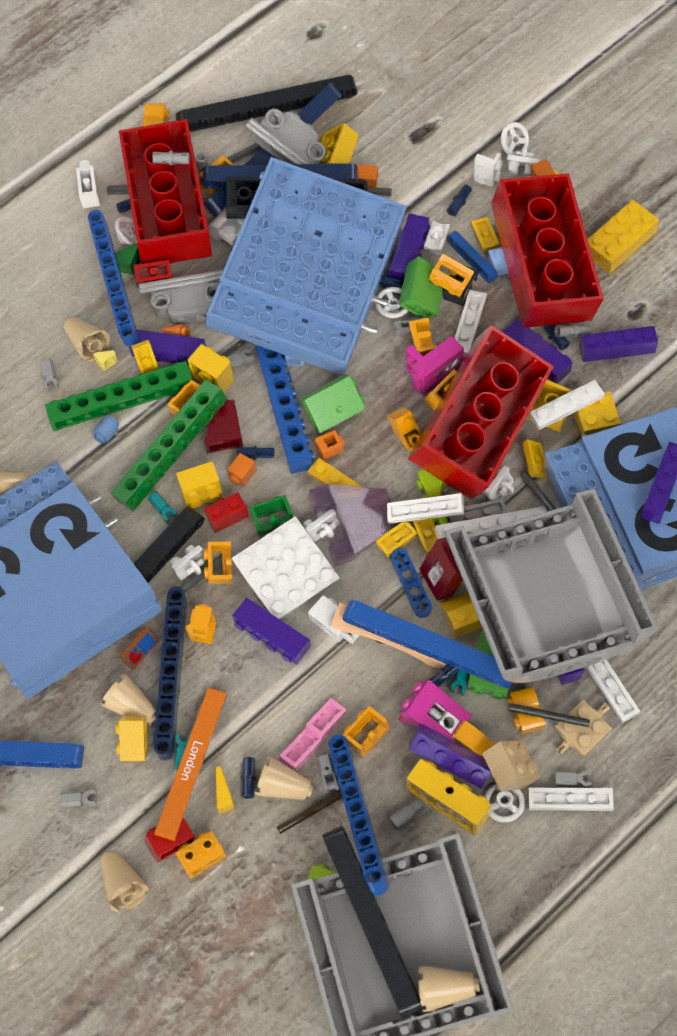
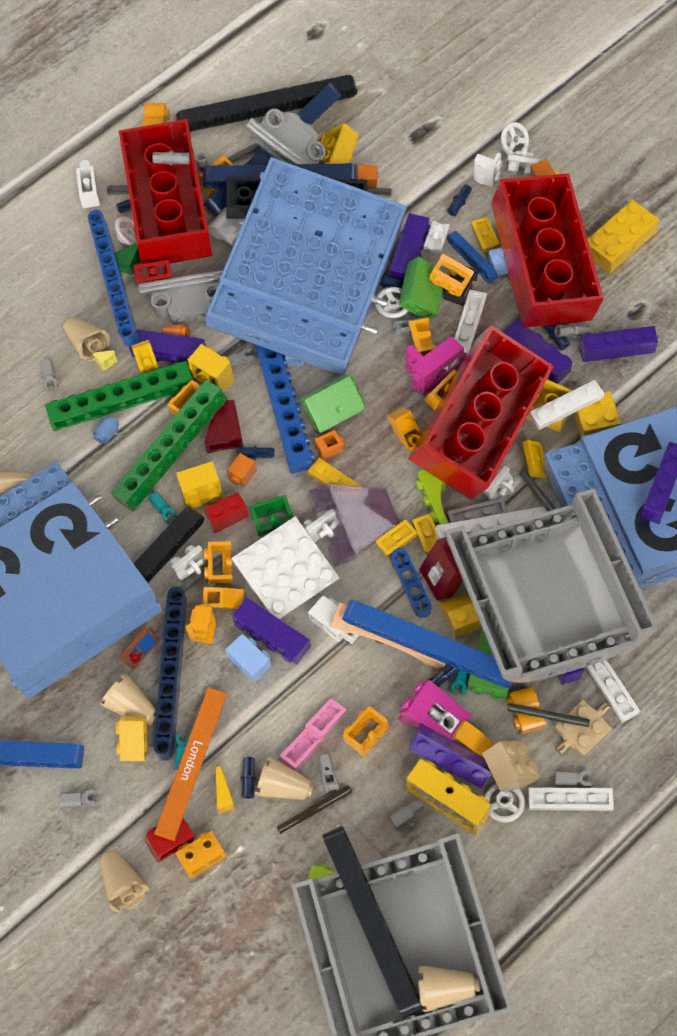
blue beam [328,734,389,895] -> none
white plate [387,493,464,524] -> none
none -> light orange slope [203,587,244,609]
none -> light blue brick [225,634,271,683]

